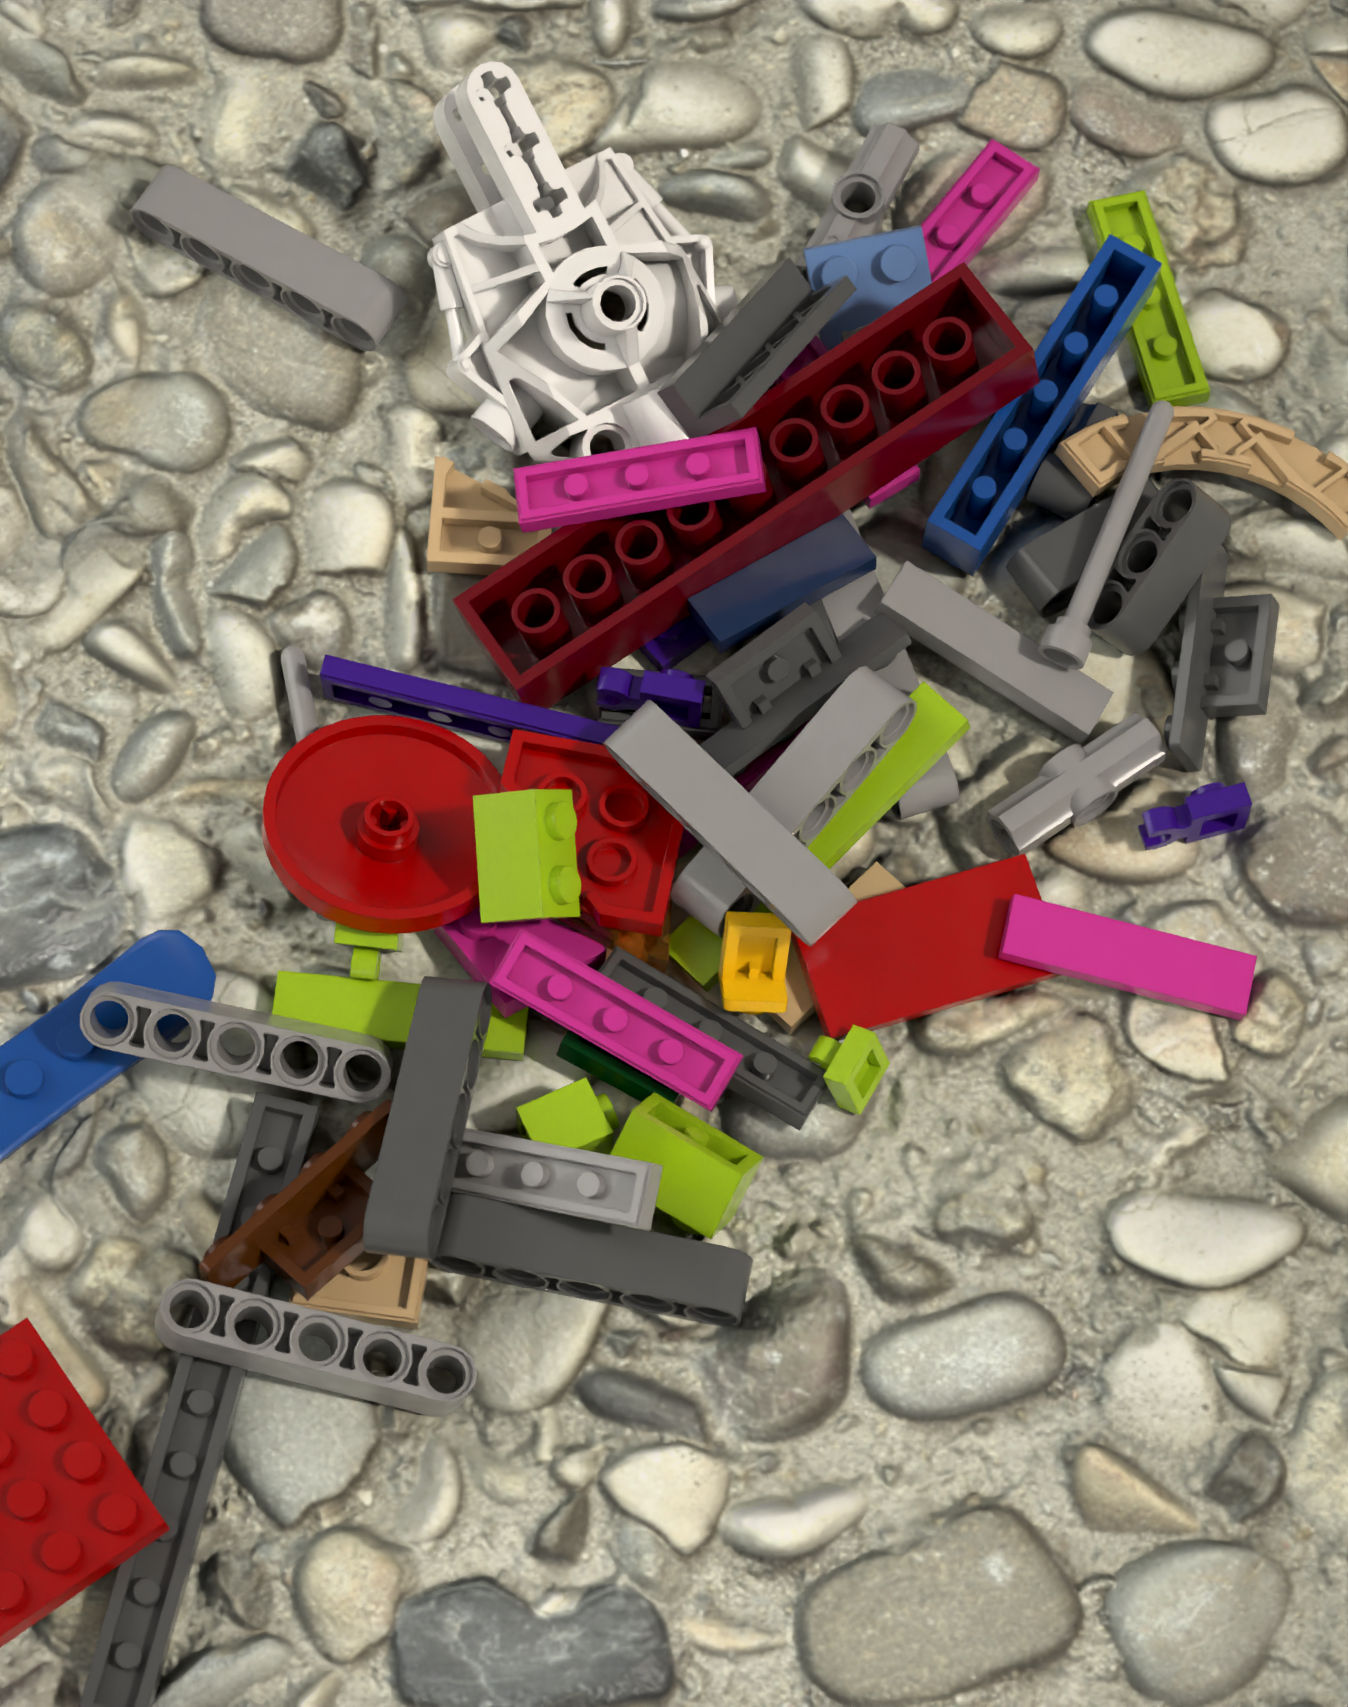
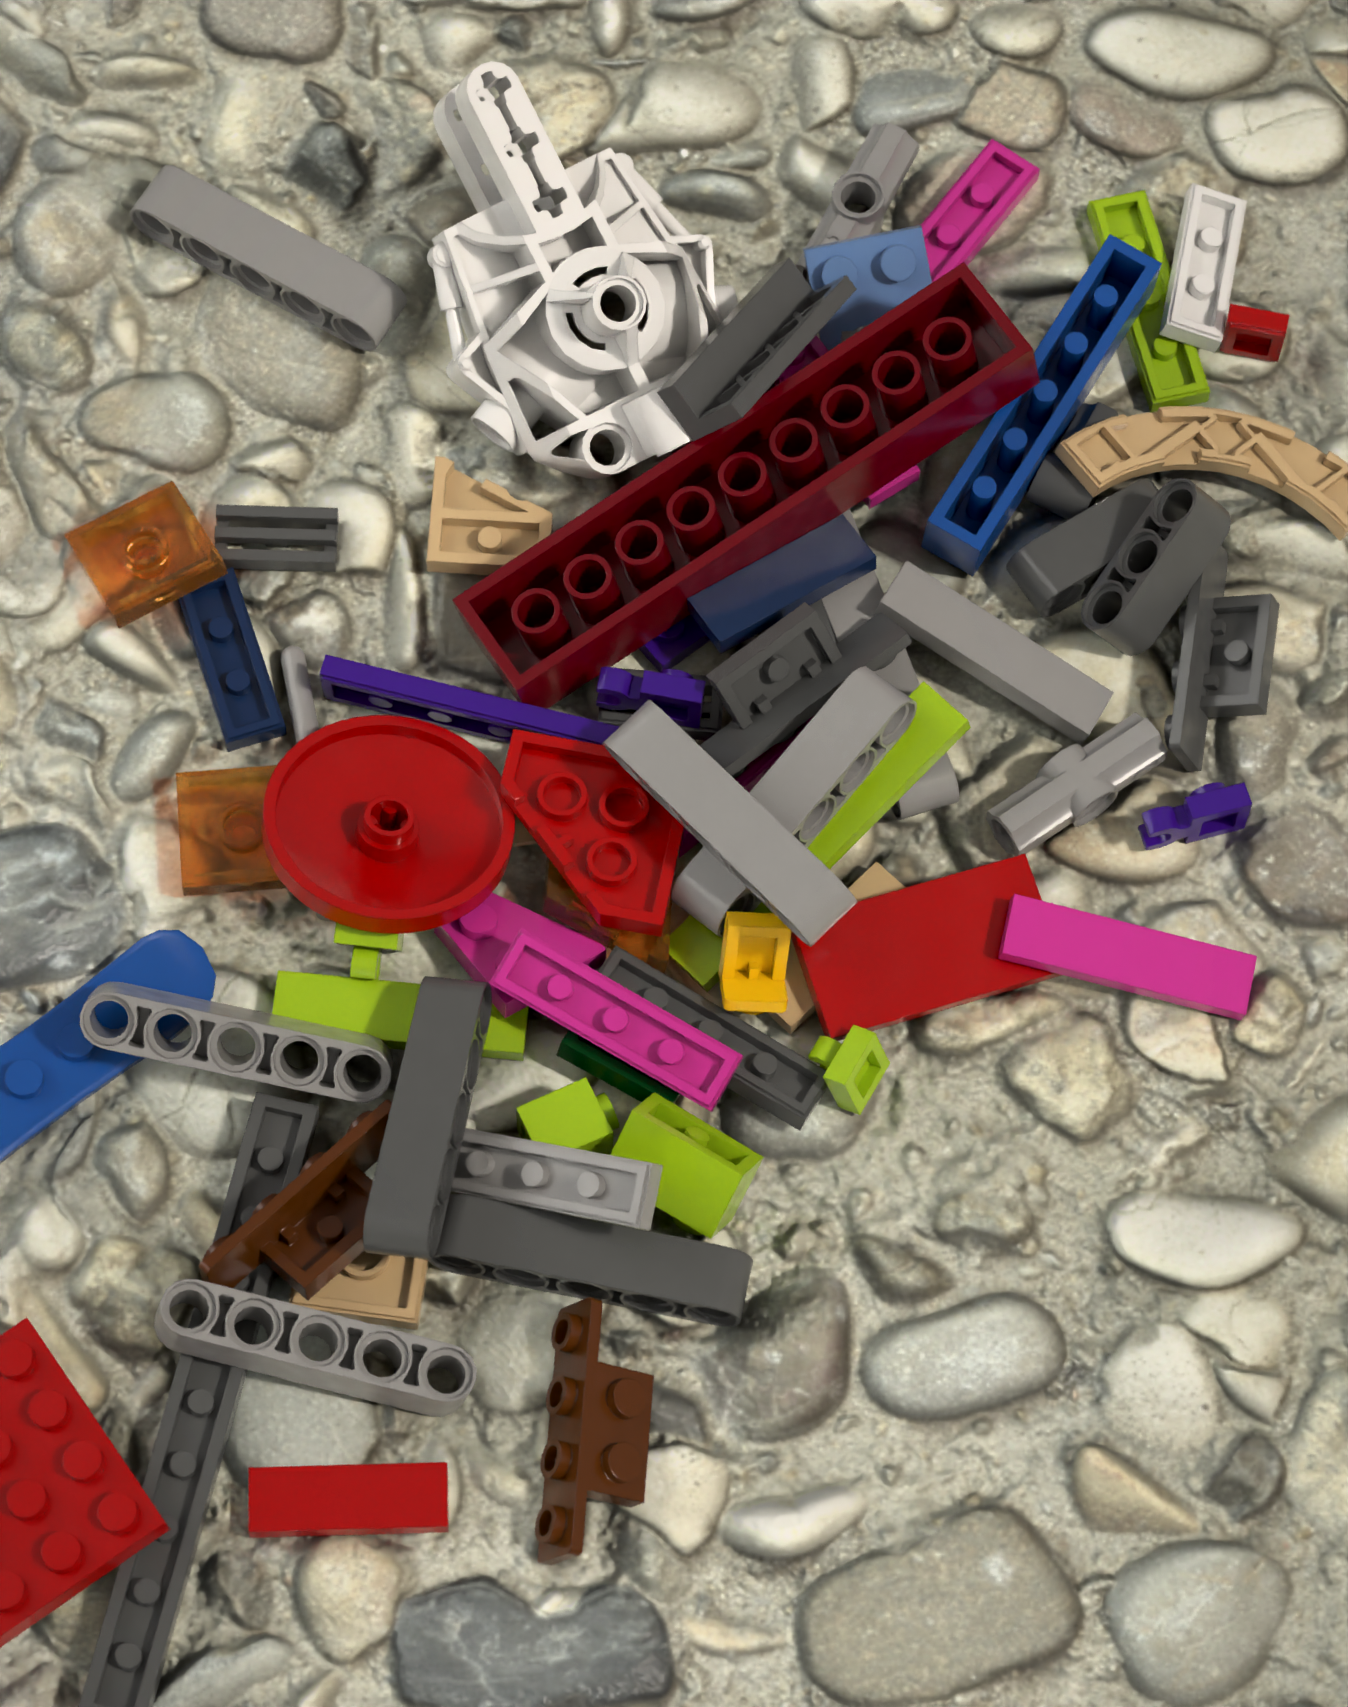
lime brick [473,789,581,923] -> none
dark pink tile [513,427,766,533] -> none
light grey piece [1037,400,1174,670] -> none
none -> clear orange plate [64,480,228,628]
none -> dark blue tile [174,567,287,752]
none -> clear orange plate [176,765,286,896]
none -> dark grey tile [213,504,339,572]
none -> red tile [248,1462,449,1538]
none -> reddish brown bracket [535,1297,654,1565]
none -> white tile [1159,183,1247,353]
none -> red tile [1220,304,1289,362]

